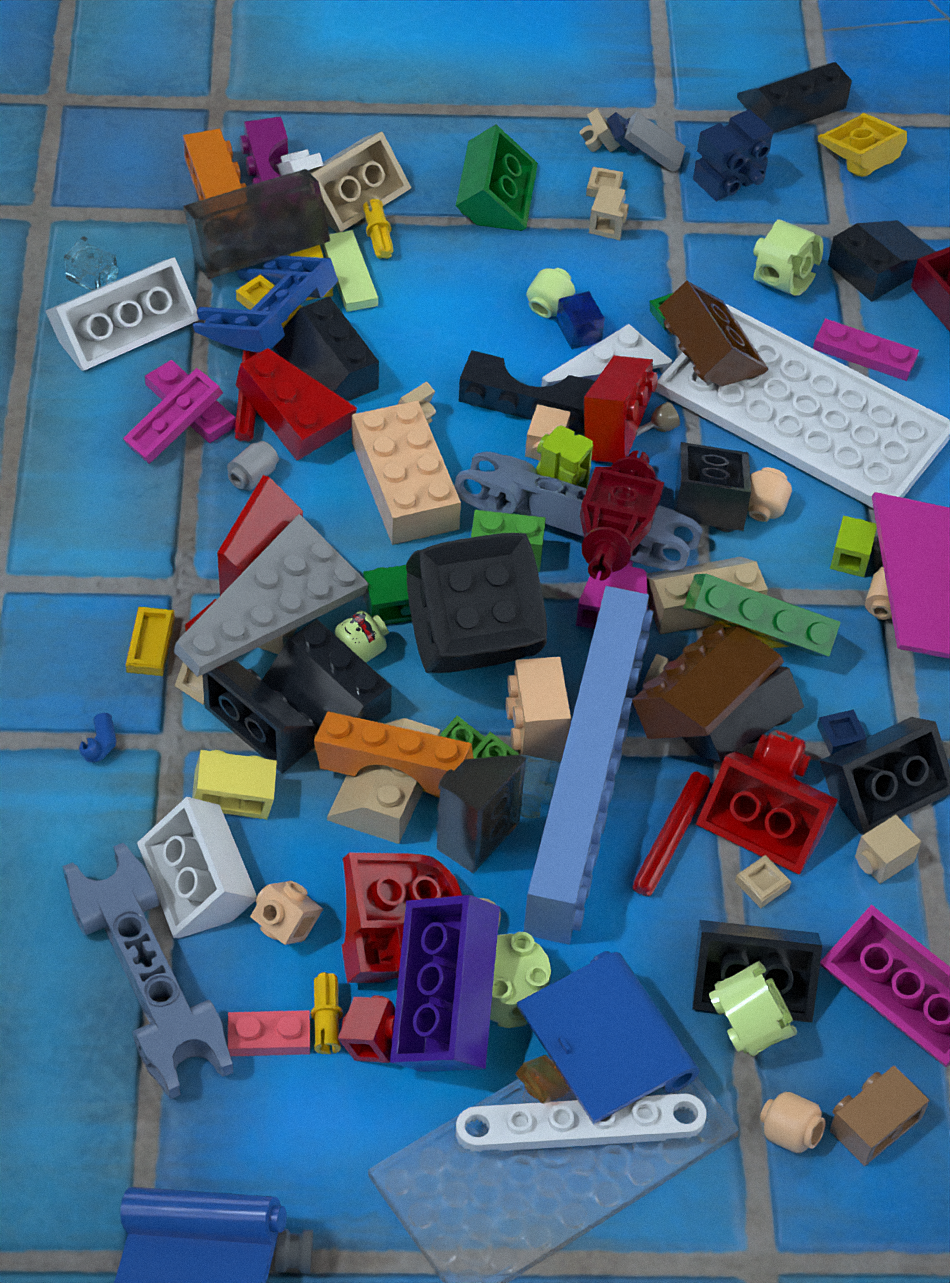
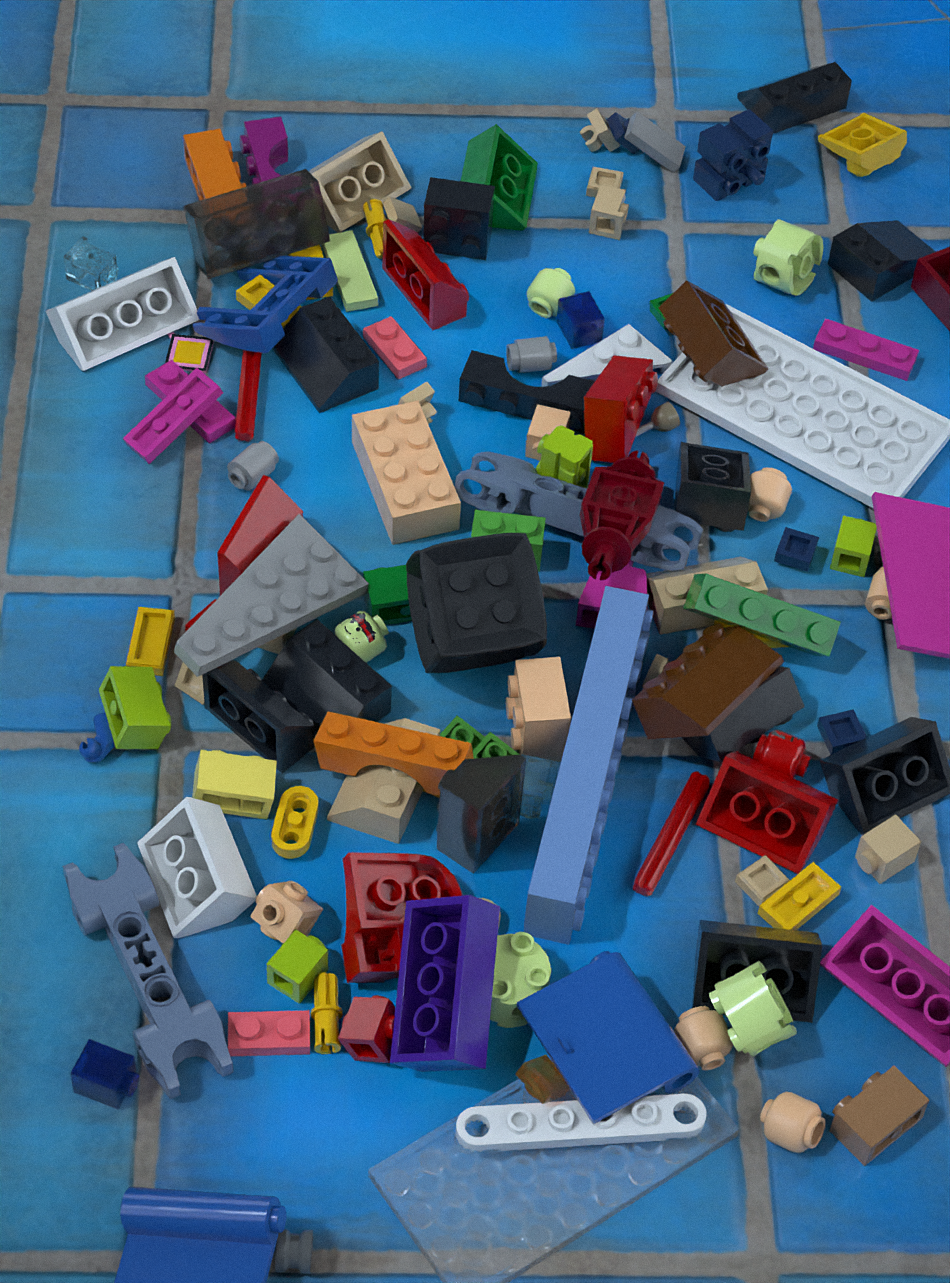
red wedge [236,348,357,461] -> none
white plate [273,149,323,176] -> none
none -> clear blue brick [70,1039,139,1110]
none -> lime brick [99,666,171,749]
none -> piece [165,332,214,373]
none -> lime brick [266,929,328,1004]
none -> yellow plate [271,786,318,859]
none -> coral plate [363,316,427,380]
none -> red slope [382,219,469,331]
none -> tan tile [383,196,422,233]
none -> black brick [423,177,495,260]
none -> light grey brick [506,336,557,373]
none -> light nougat head [674,1006,733,1070]
none -> yellow plate [757,862,841,930]
none -> dark blue plate [774,527,819,572]

